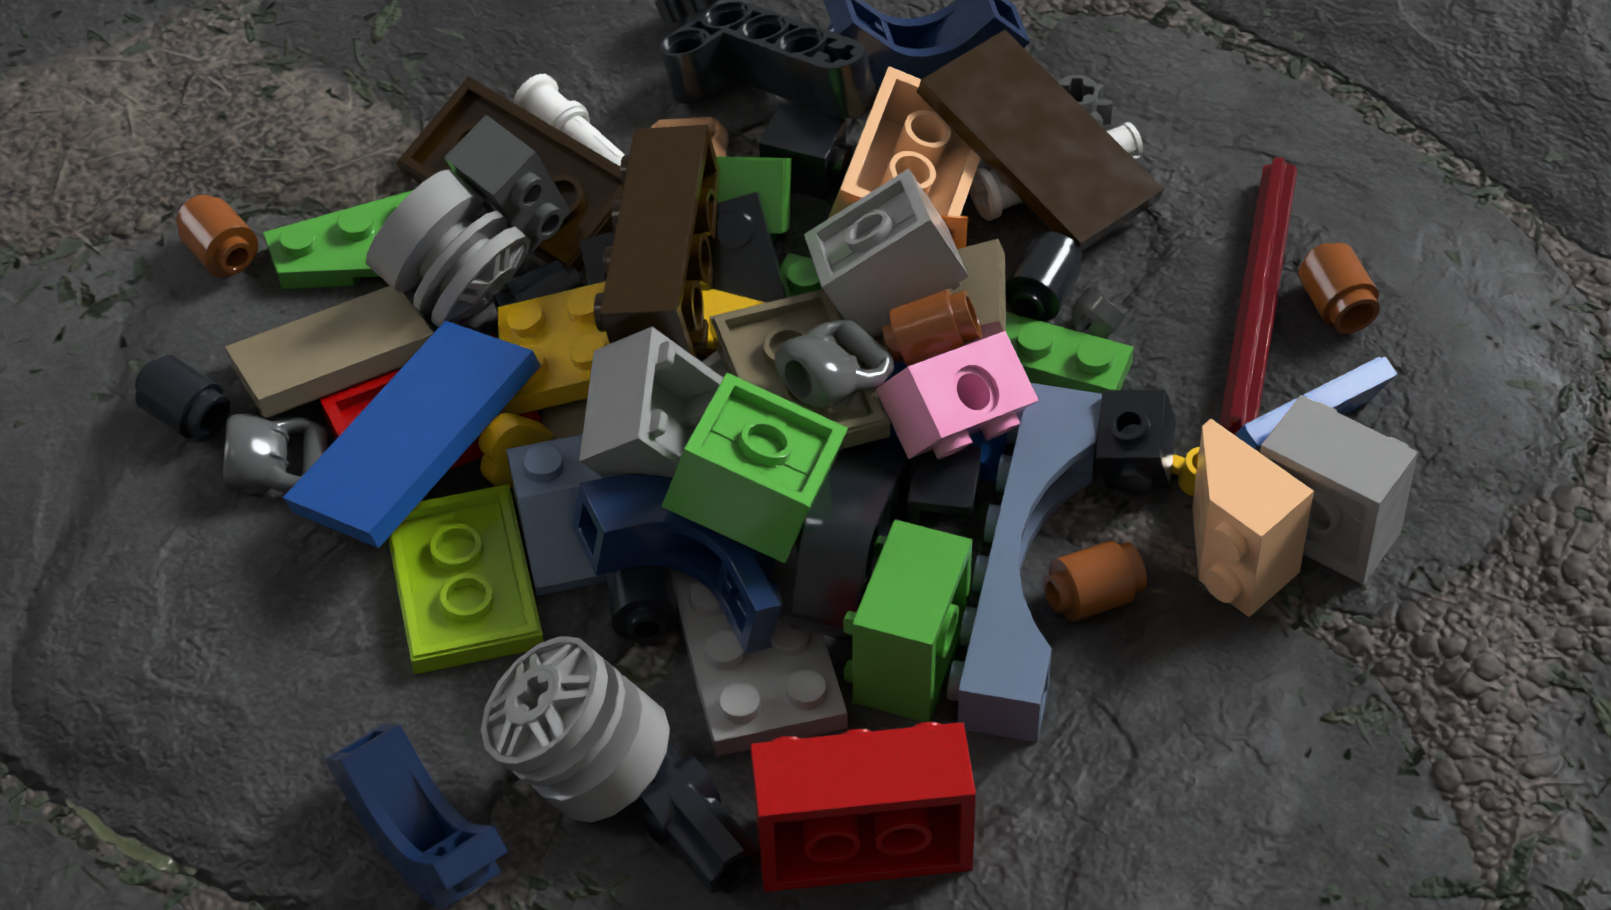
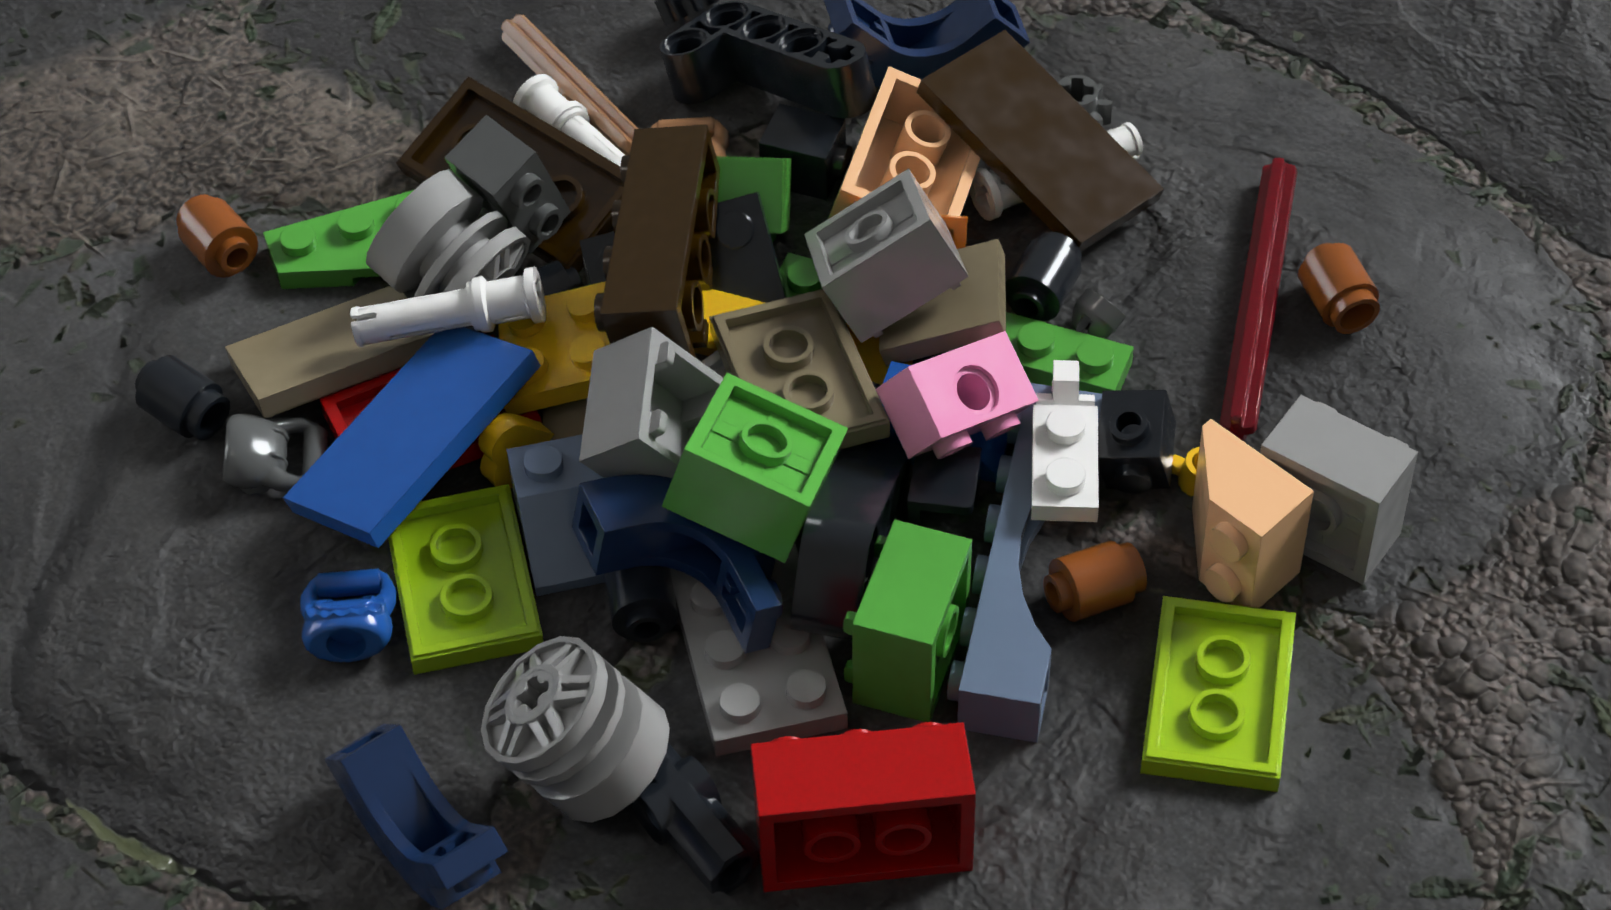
dark grey piece [775,320,894,410] -> none
dark orange brick [882,289,982,366] -> none
tile [1235,356,1398,453] -> none
none -> blue piece [300,568,398,662]
none -> white pin [350,266,546,347]
none -> medium nougat axle [501,14,638,155]
none -> white hinge [1031,360,1099,522]
none -> lime tile [1140,596,1296,792]

